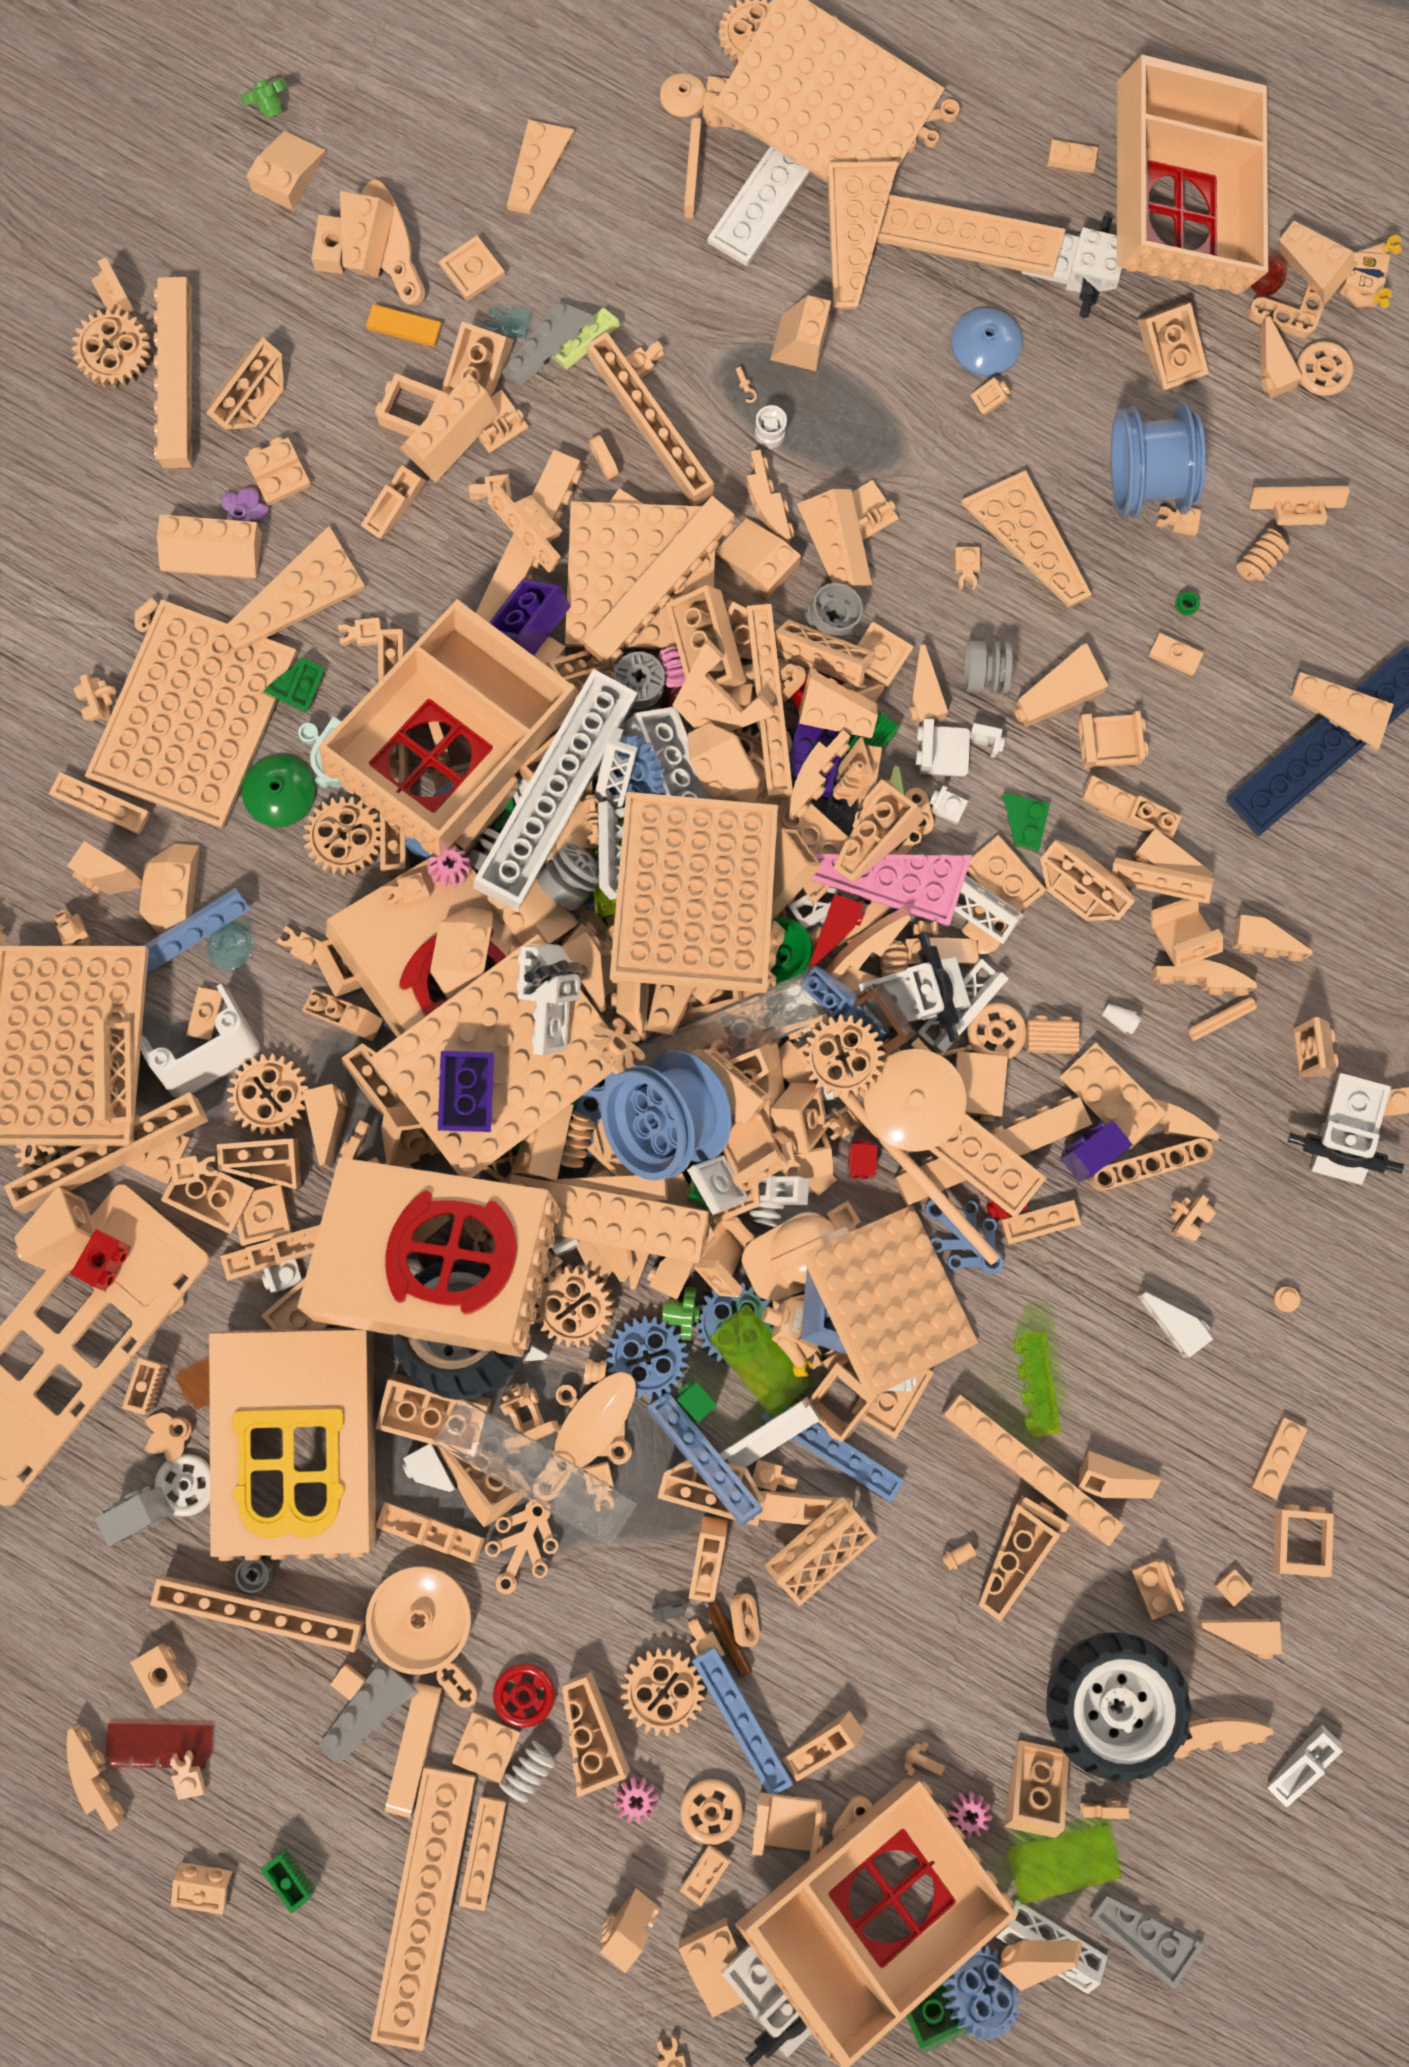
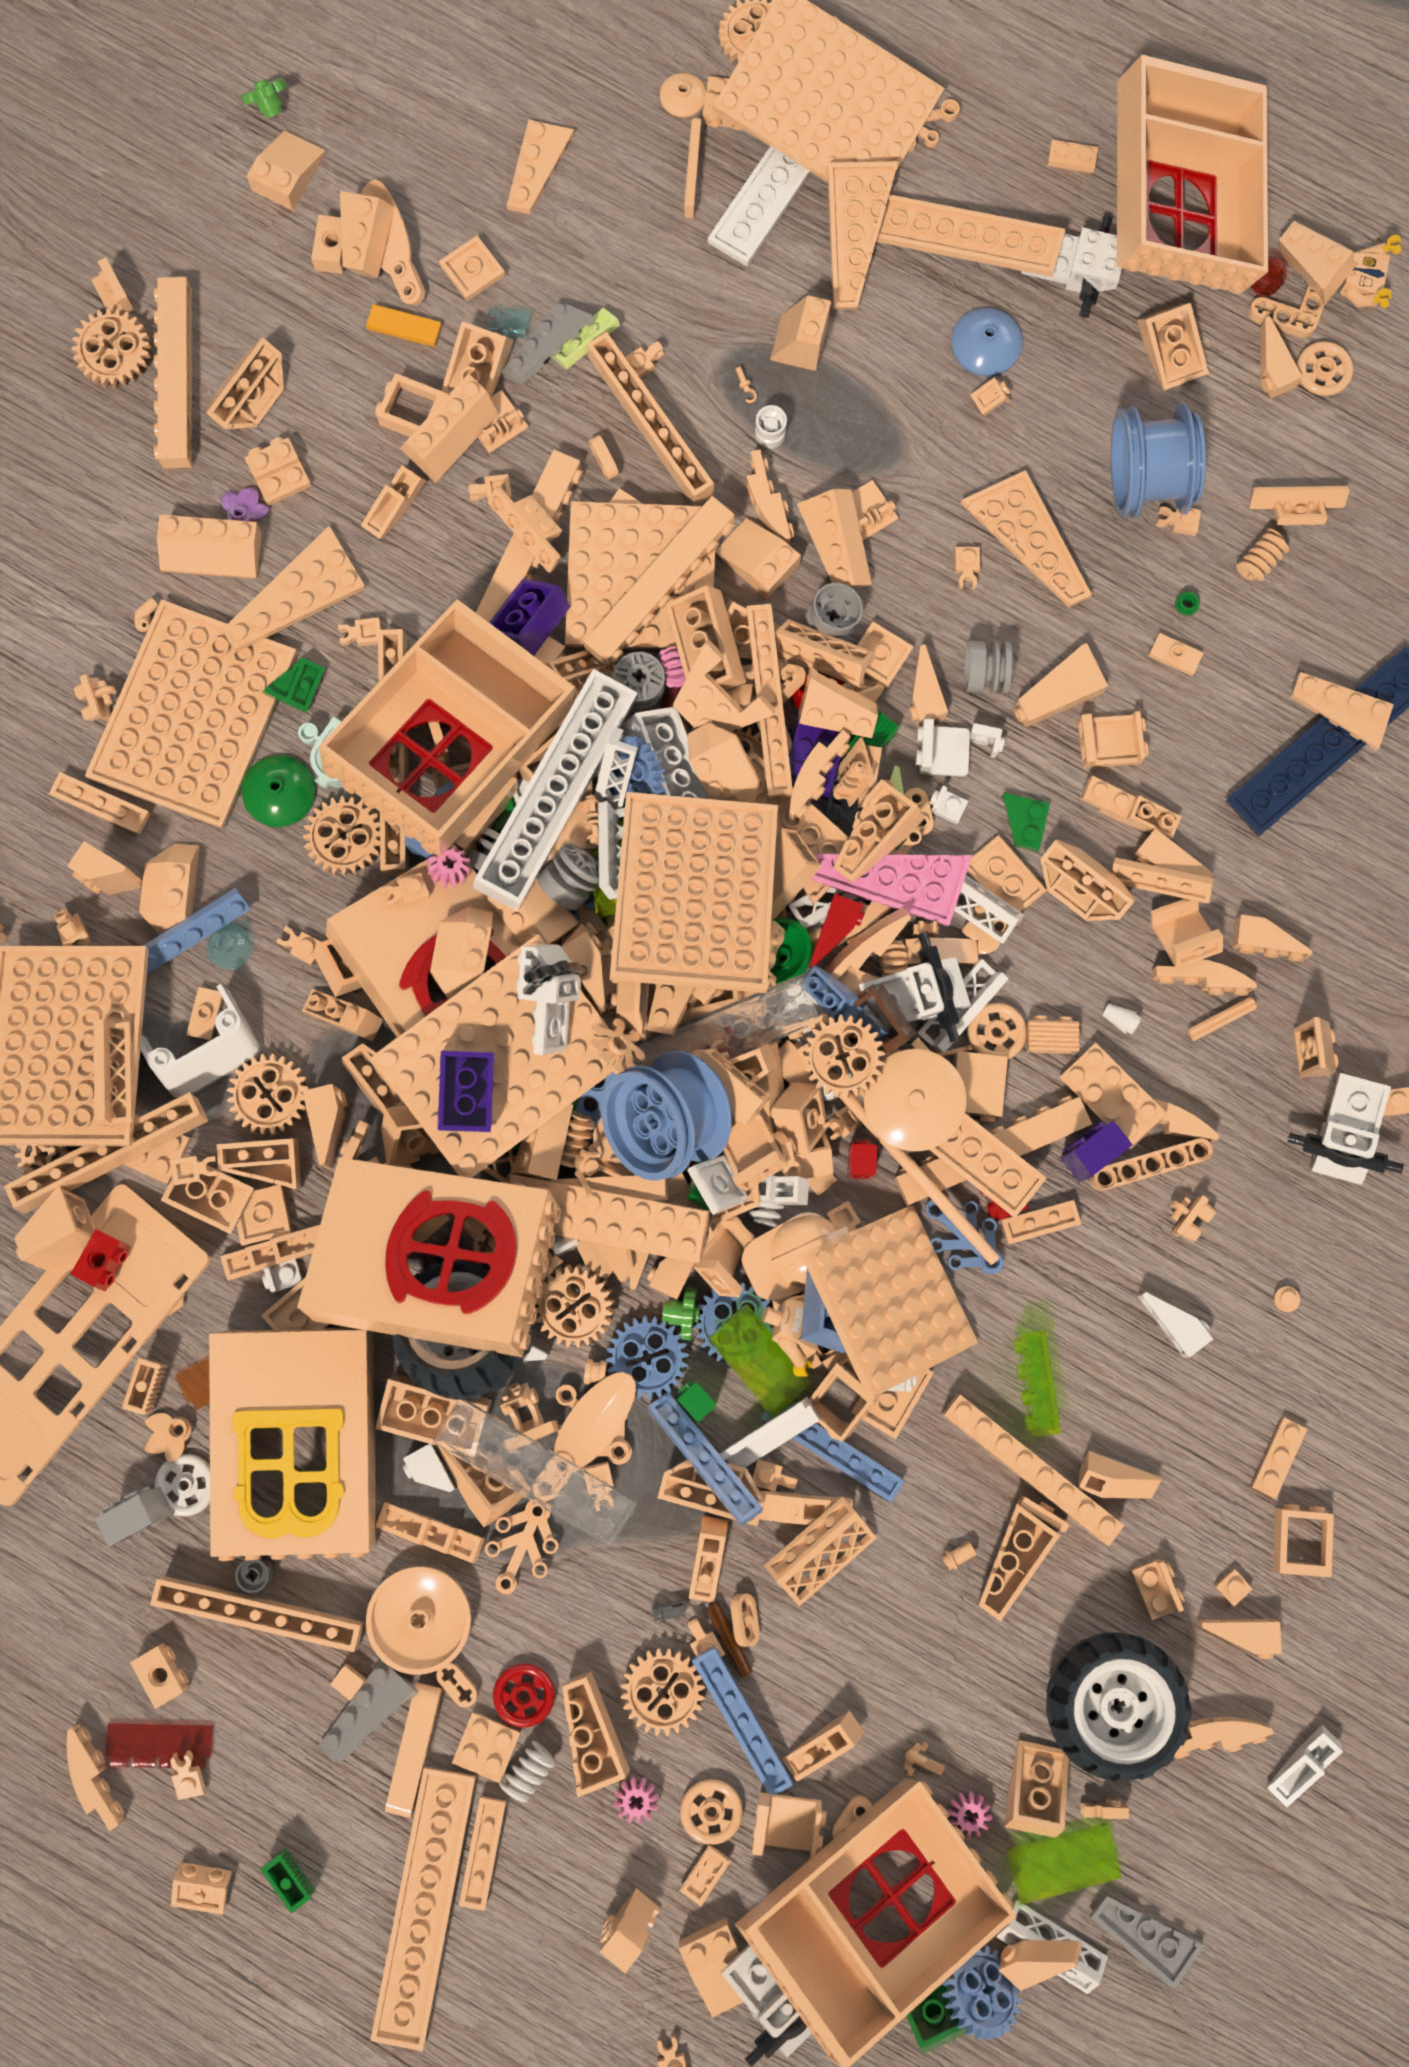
none -> light nougat plant [574,1149,622,1198]

